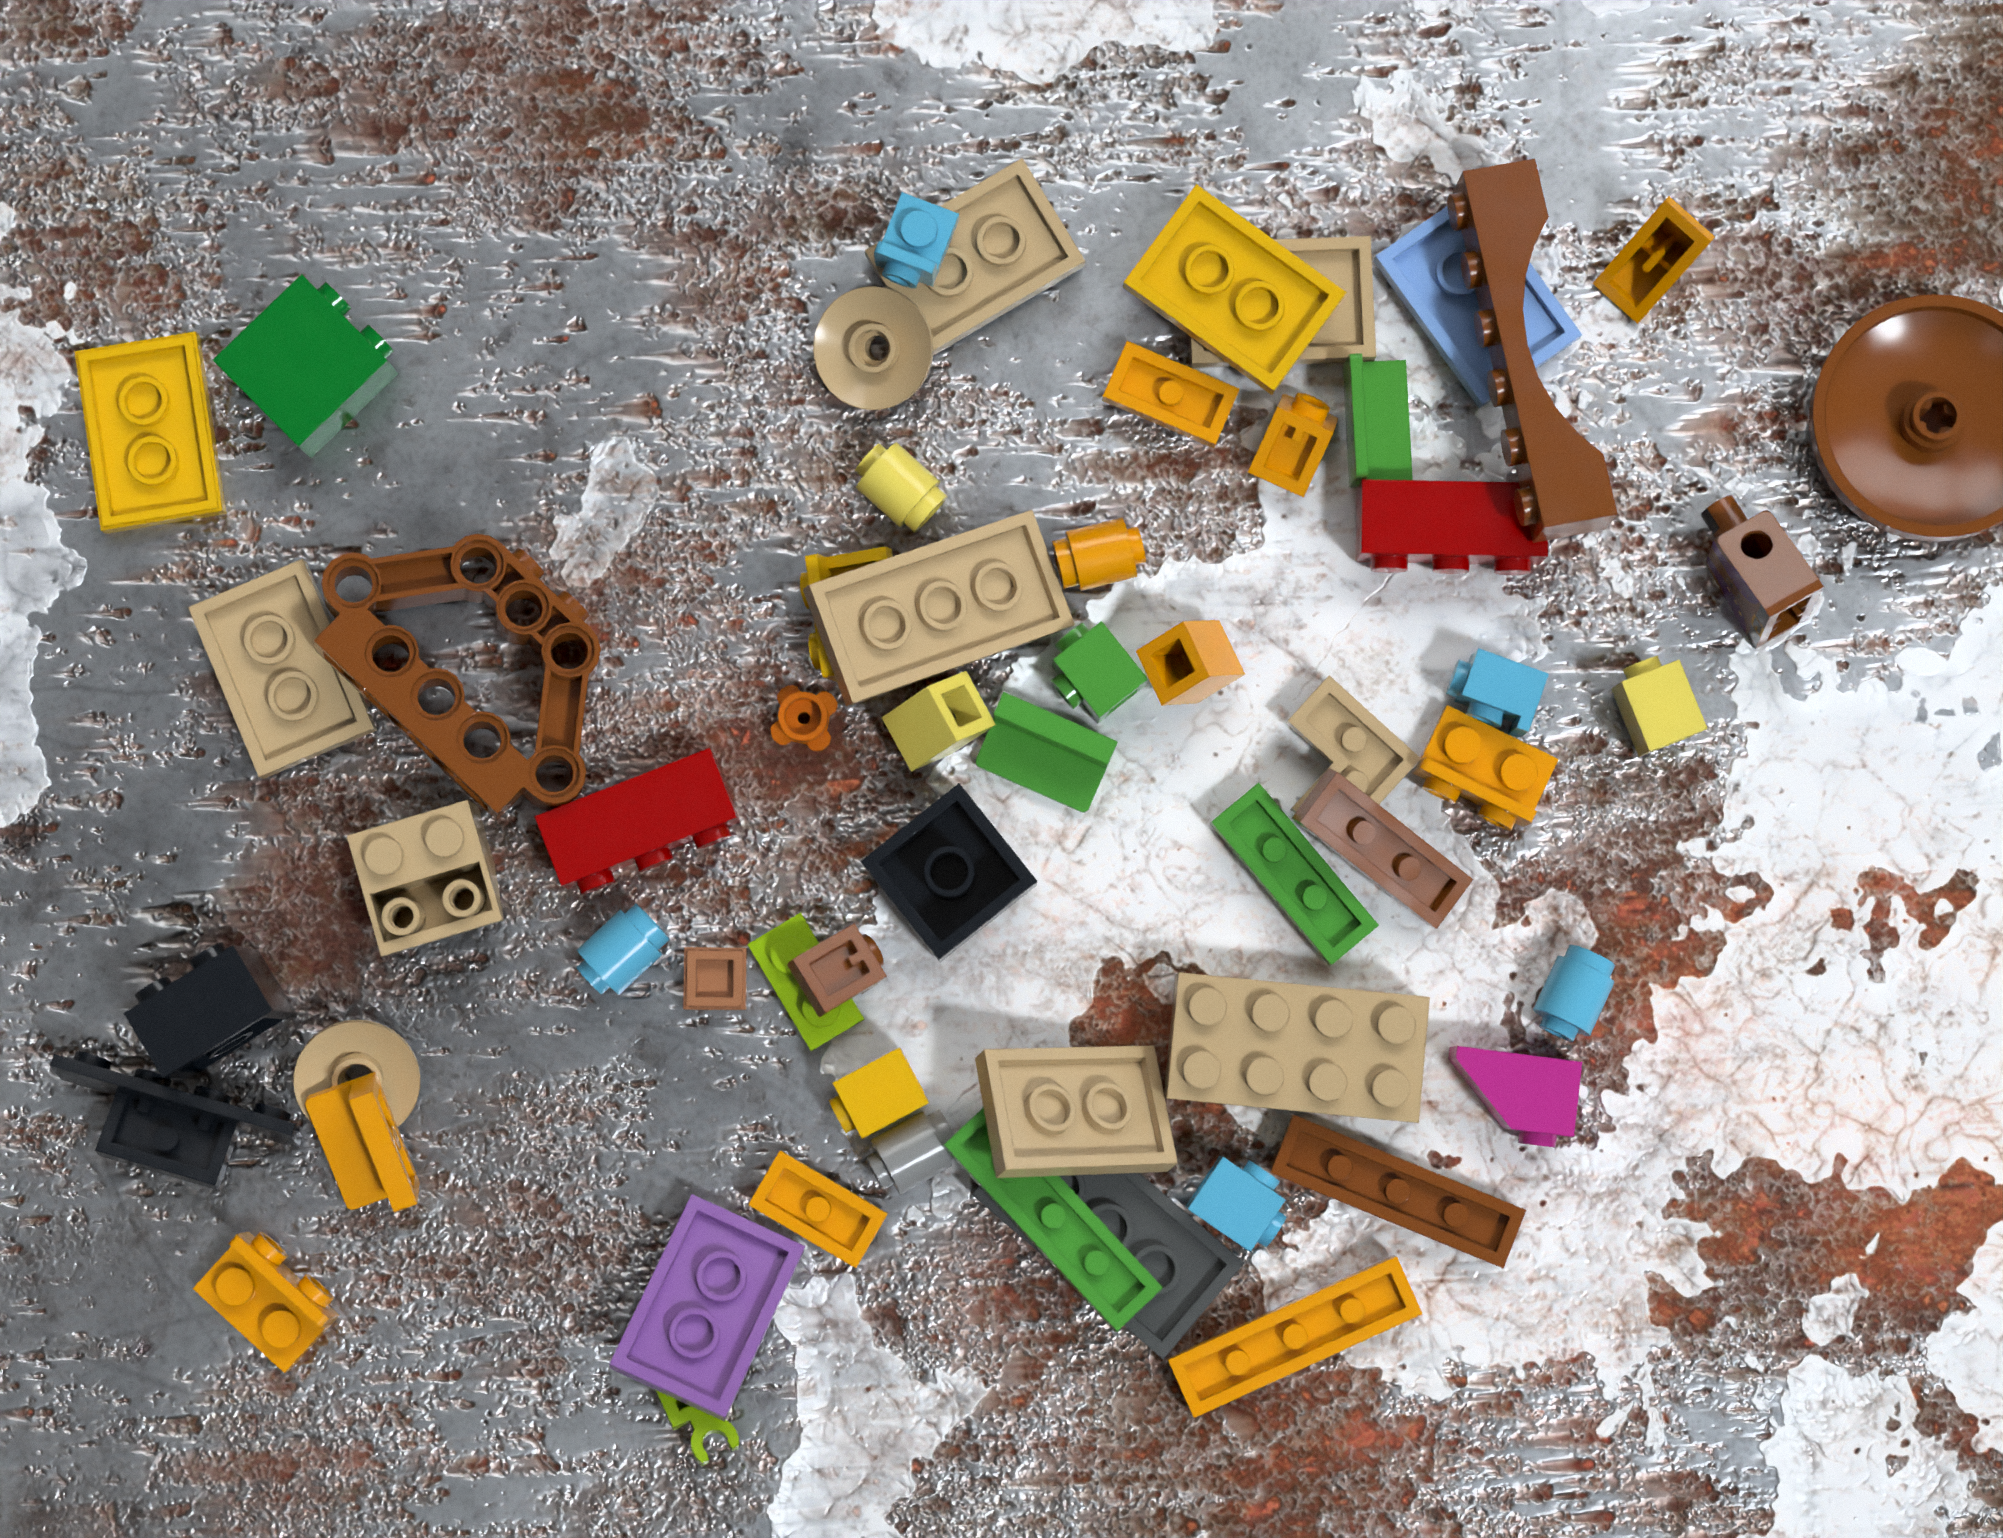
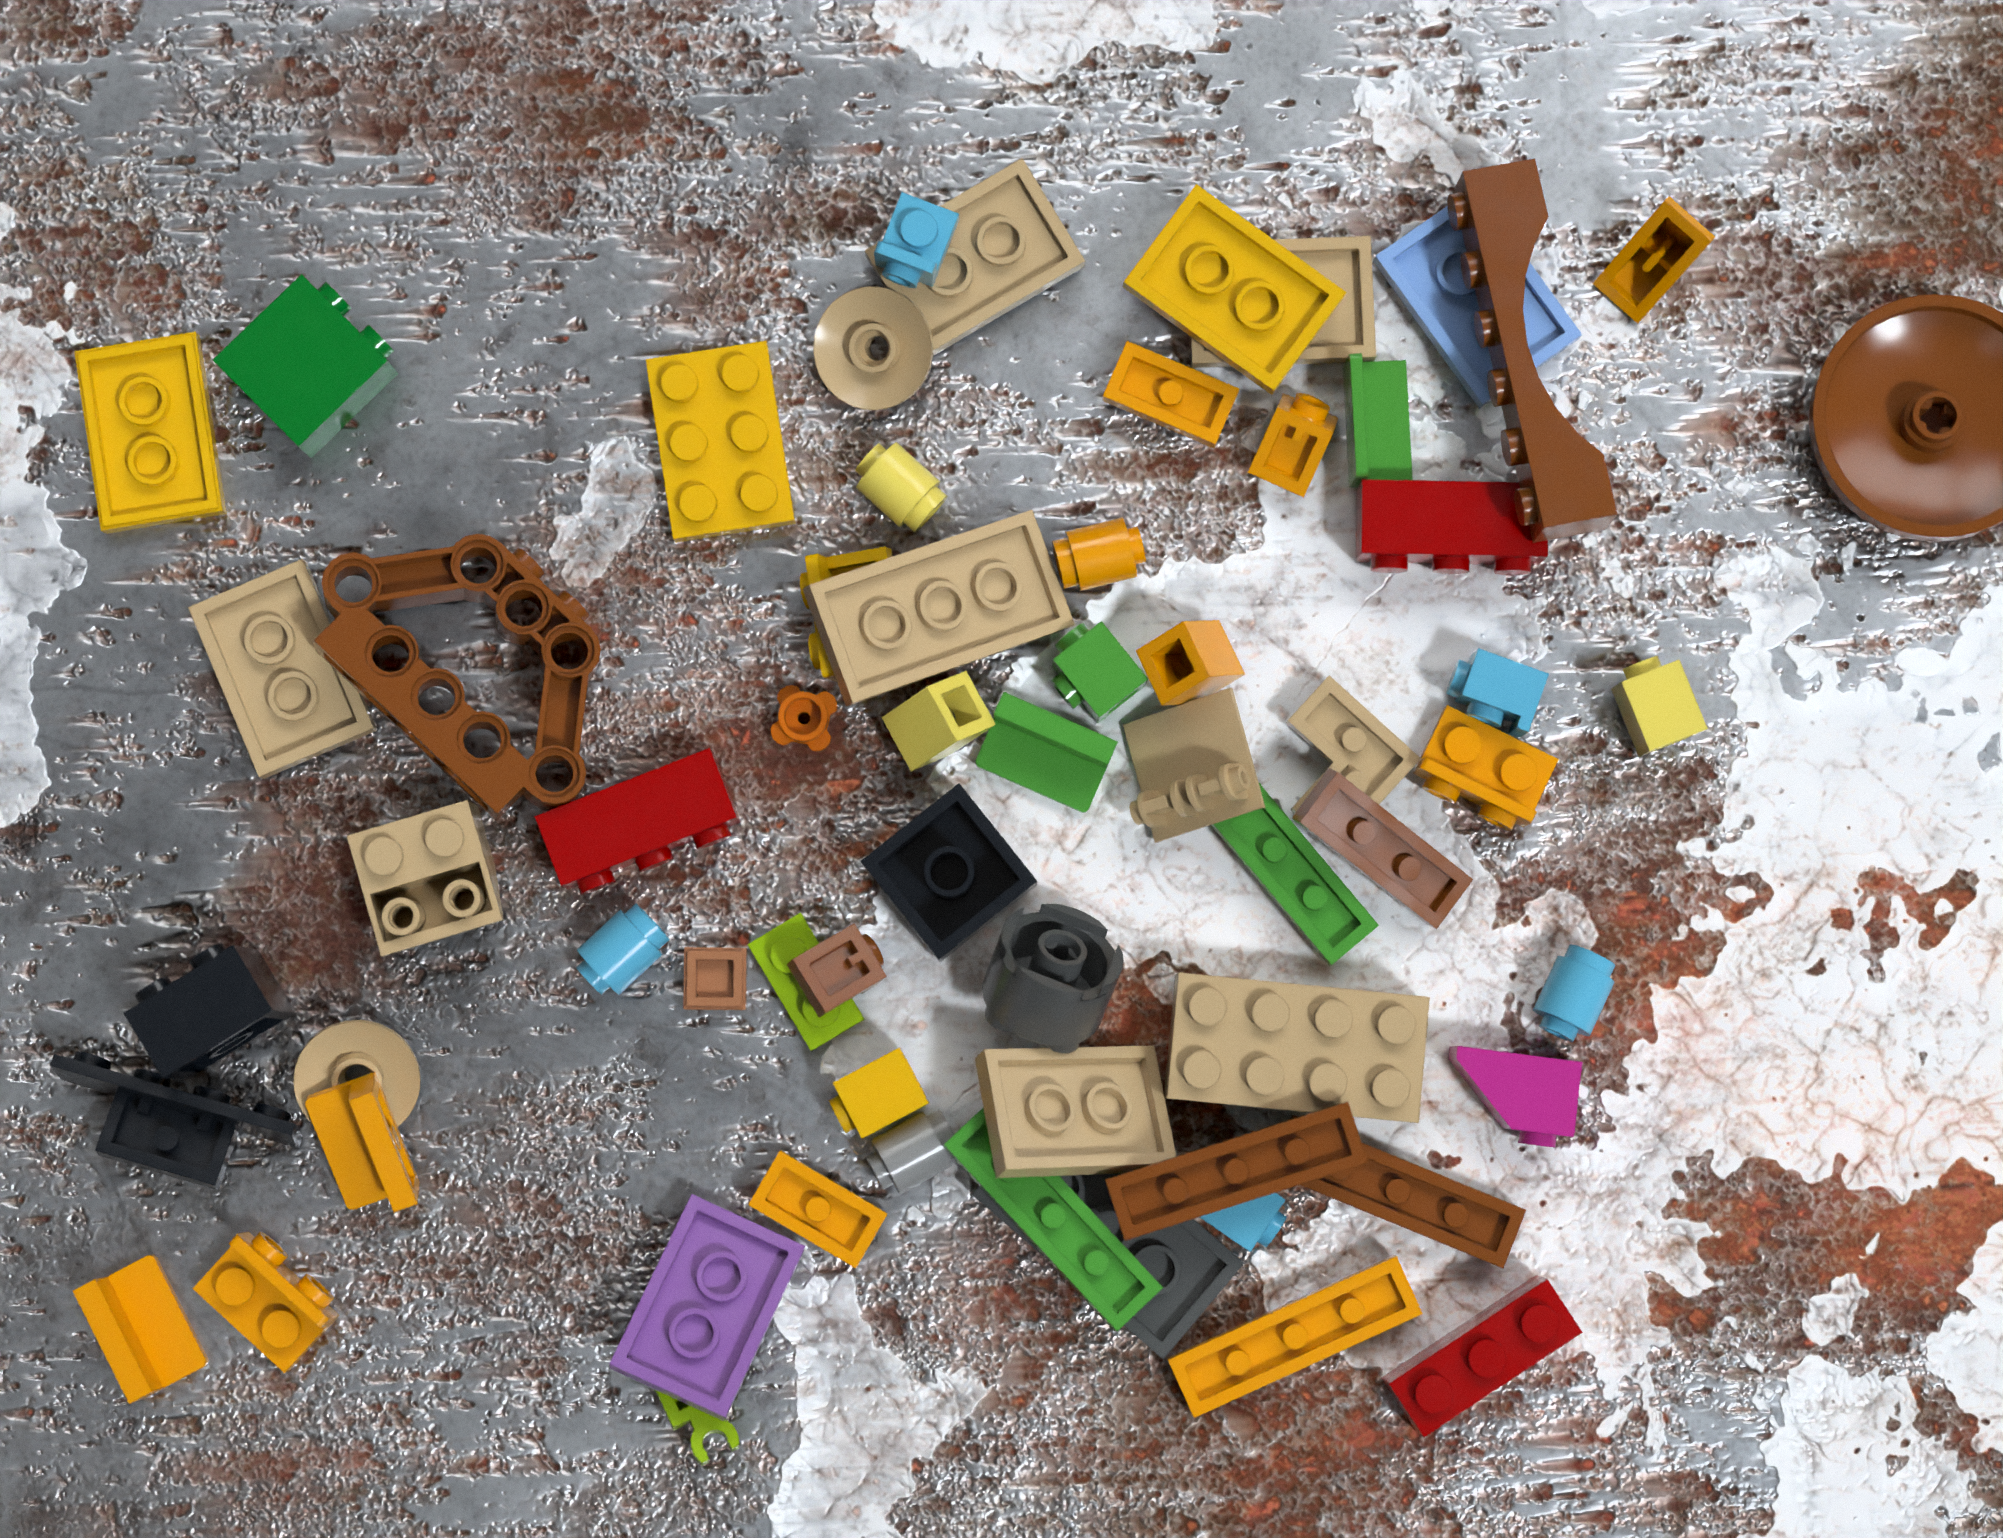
torso [1701,495,1824,649] -> none
none -> light orange panel [73,1255,209,1404]
none -> yellow plate [645,340,796,543]
none -> dark grey brick [982,904,1124,1054]
none -> dark orange plate [1105,1101,1368,1241]
none -> tan hinge [1123,688,1265,843]
none -> red brick [1381,1275,1583,1437]

